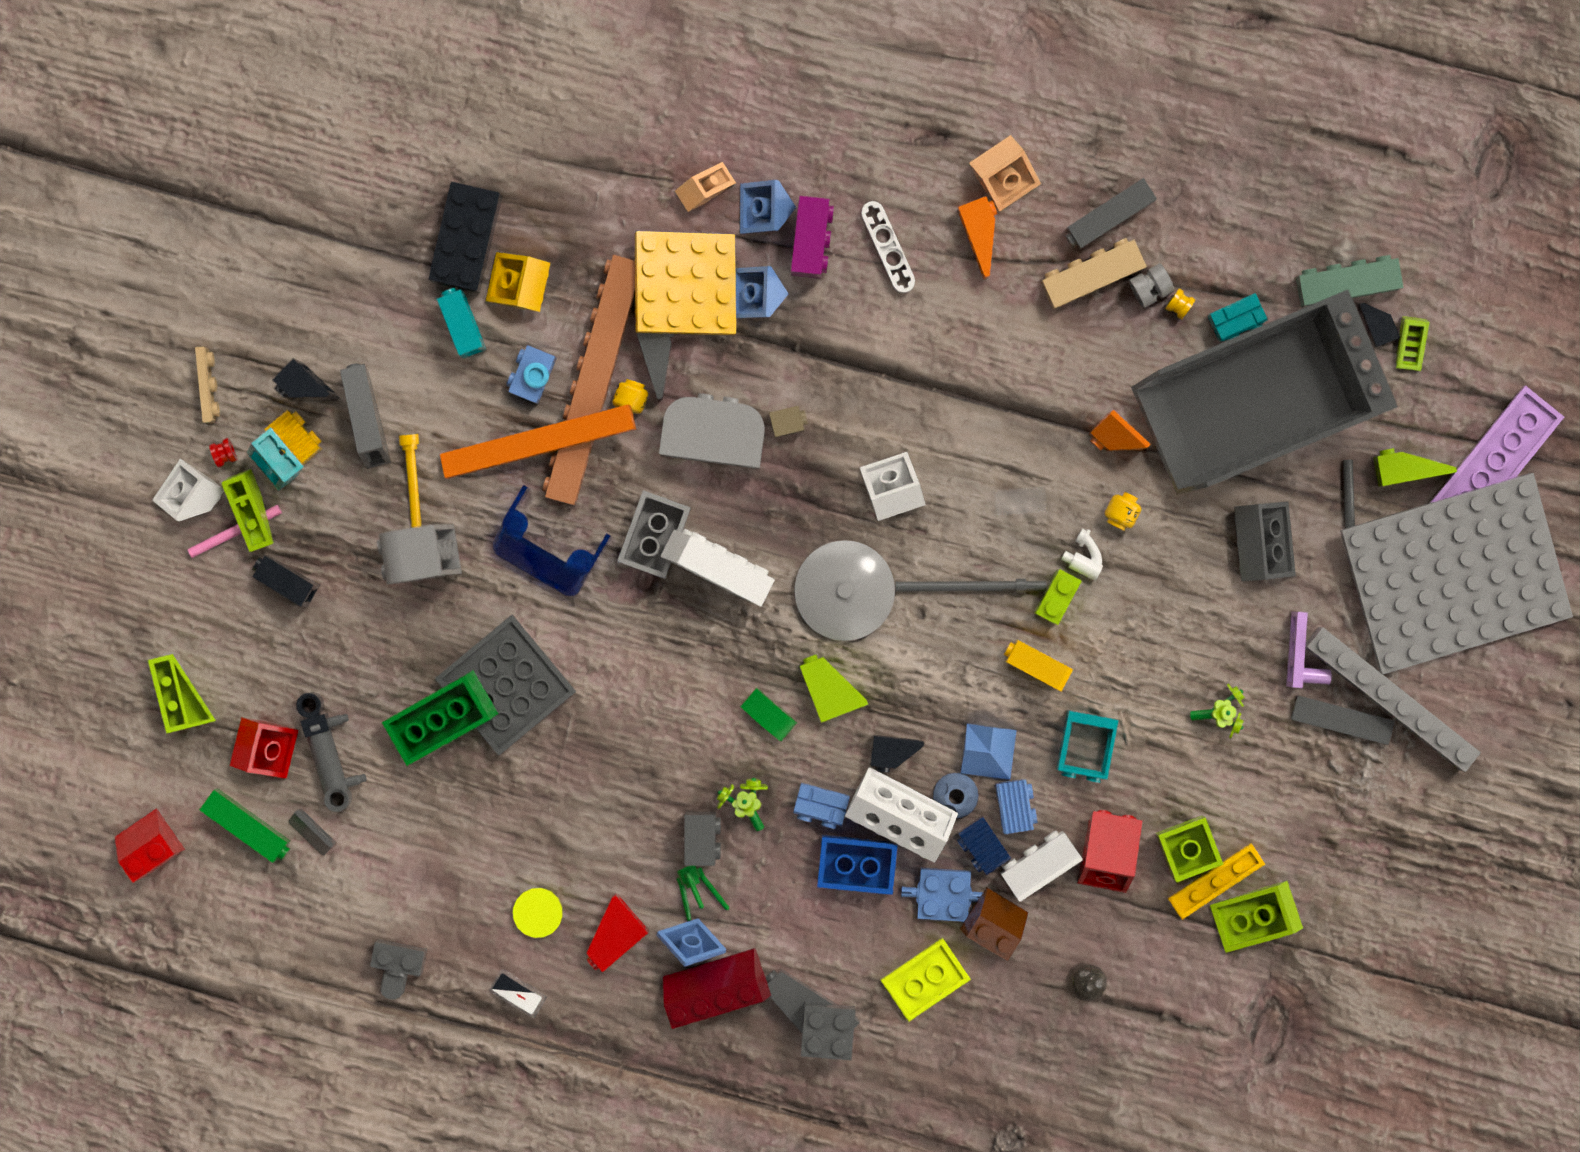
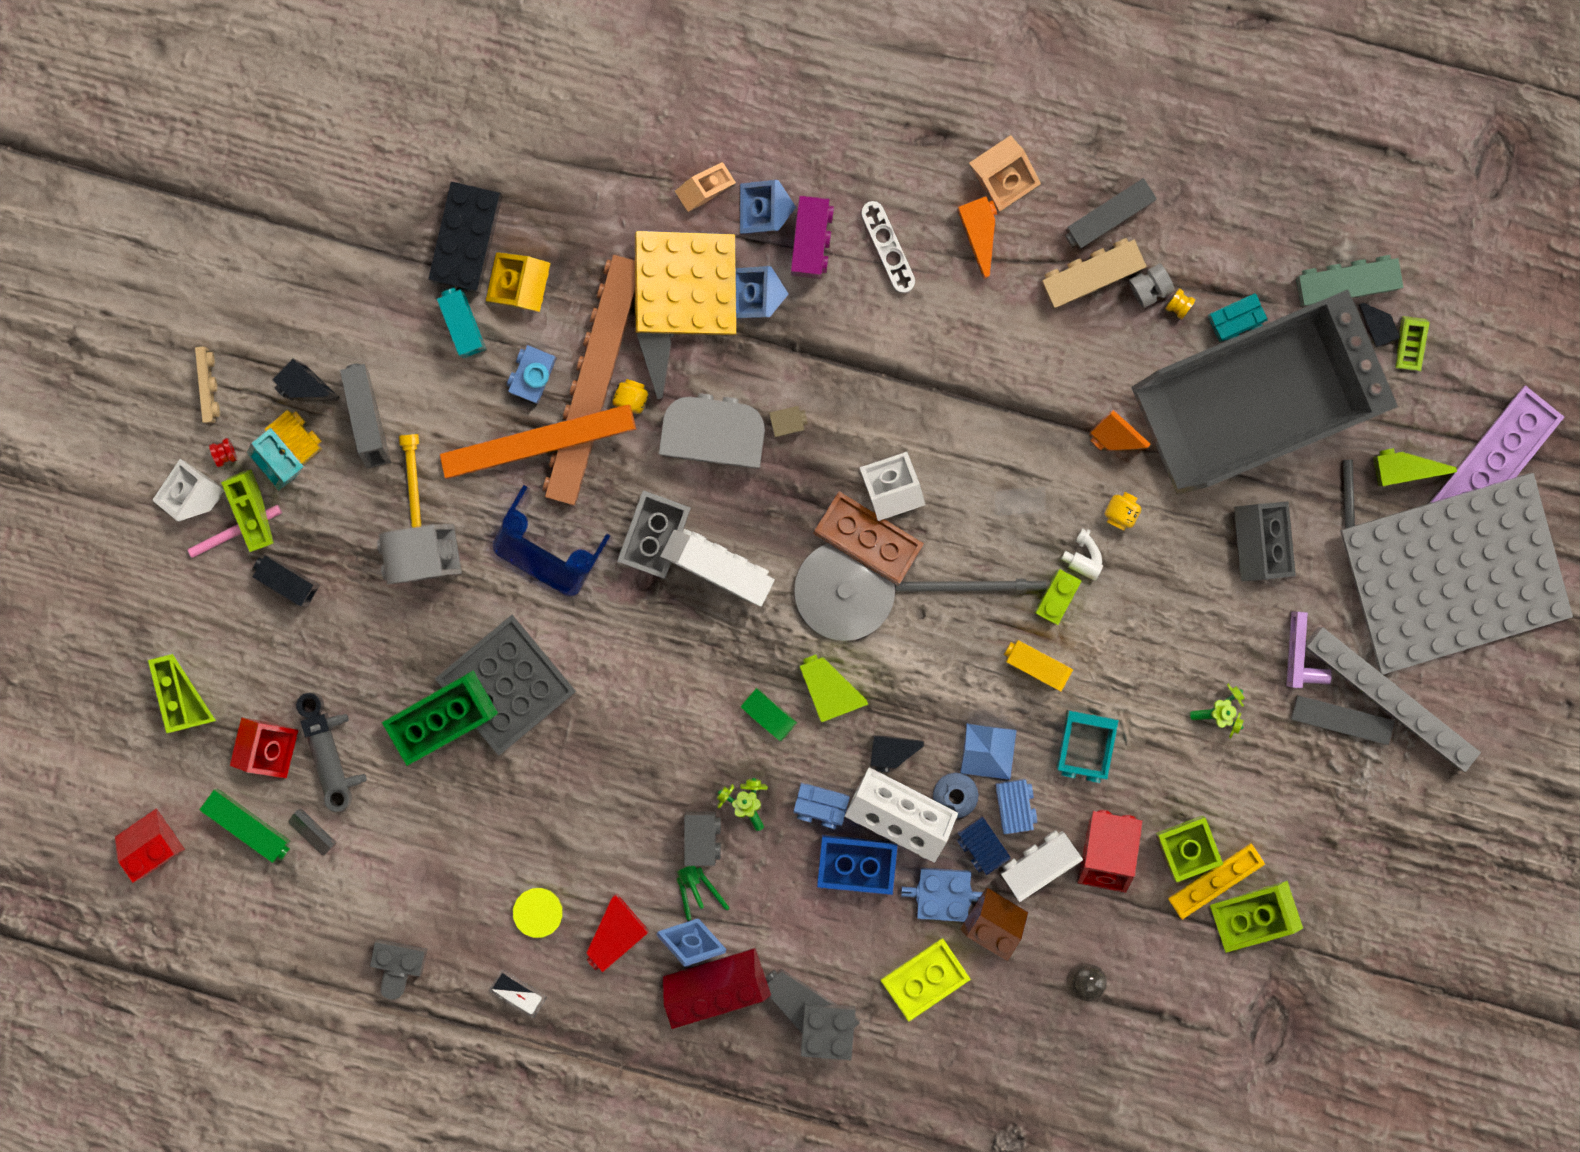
none -> tile [813,491,924,586]

